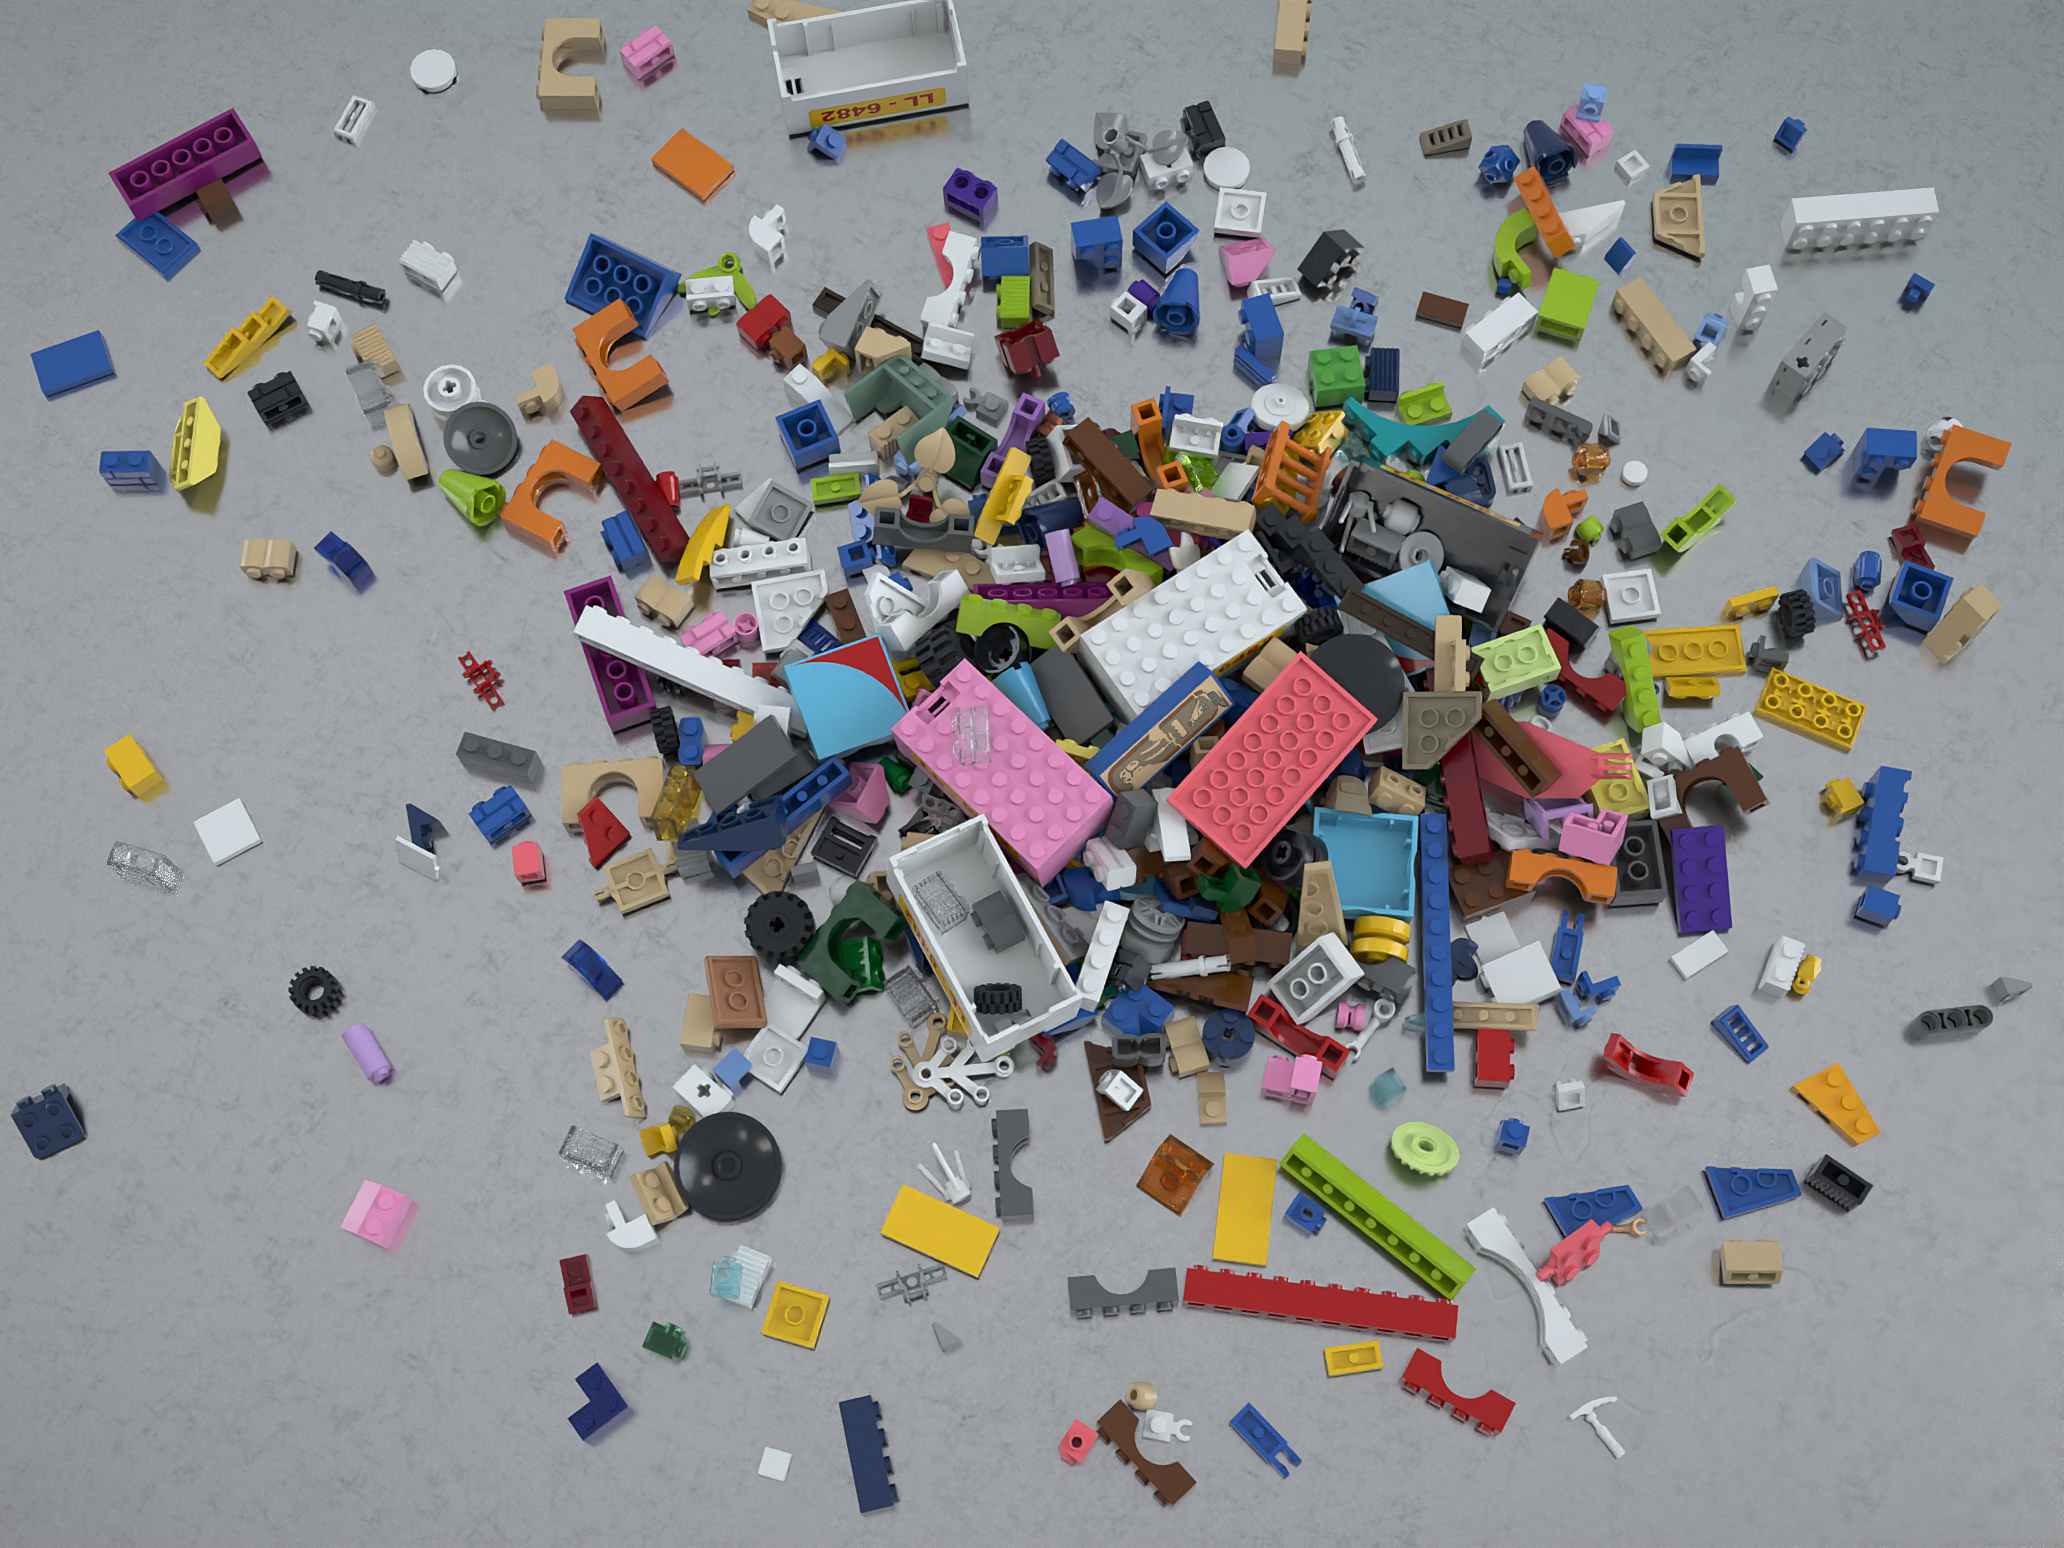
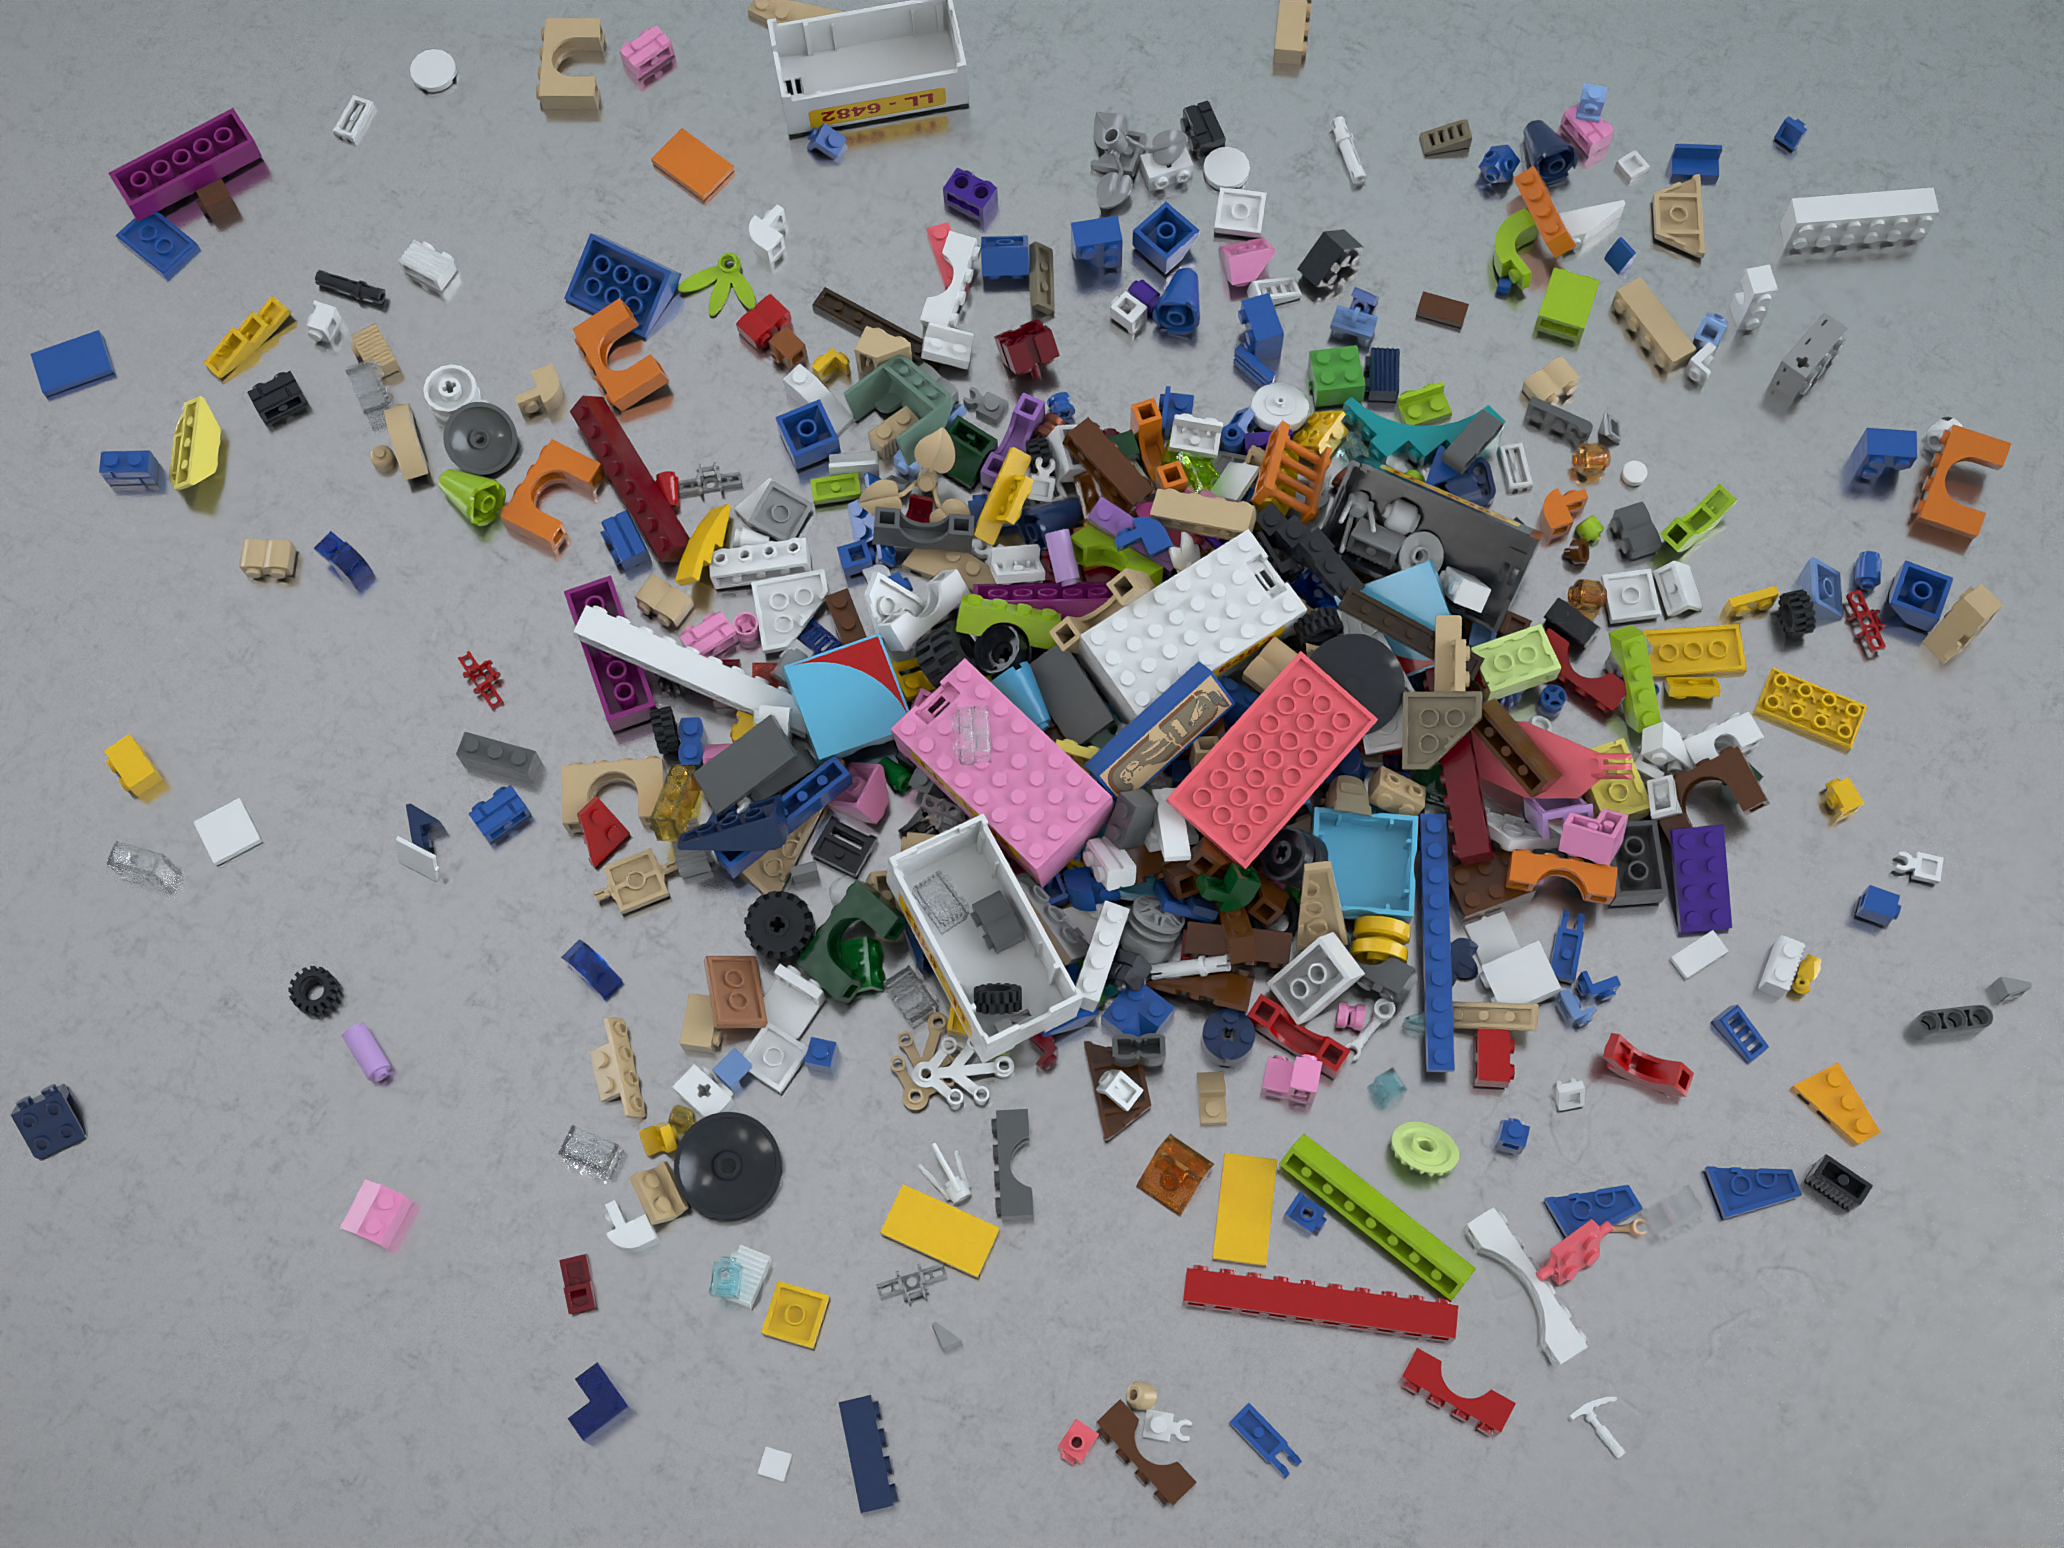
coral brick [511,841,545,883] -> none
clear green brick [642,1321,688,1363] -> none
white bracket [685,276,735,311] -> none
light grey slope [819,279,883,360] -> none
lime brick [996,276,1030,328] -> none
blue brick [1046,139,1102,192] -> none
dark grey arch [1067,1267,1179,1318] -> none
tan brick [1160,1016,1210,1078] -> none
yellow plate [1324,1340,1384,1377] -> none
white brick [1462,292,1538,364] -> none
tan brick [1720,1239,1783,1284] -> none
dark grey bracket [1750,635,1789,671] -> none
blue bracket [1803,432,1846,470] -> none
blue wedge [1854,766,1912,883] -> none
dark red slope [1891,523,1935,570] -> none
blue tile [1906,272,1935,303] -> none
none -> white plate [1027,457,1056,502]
none -> white panel [1653,561,1703,617]

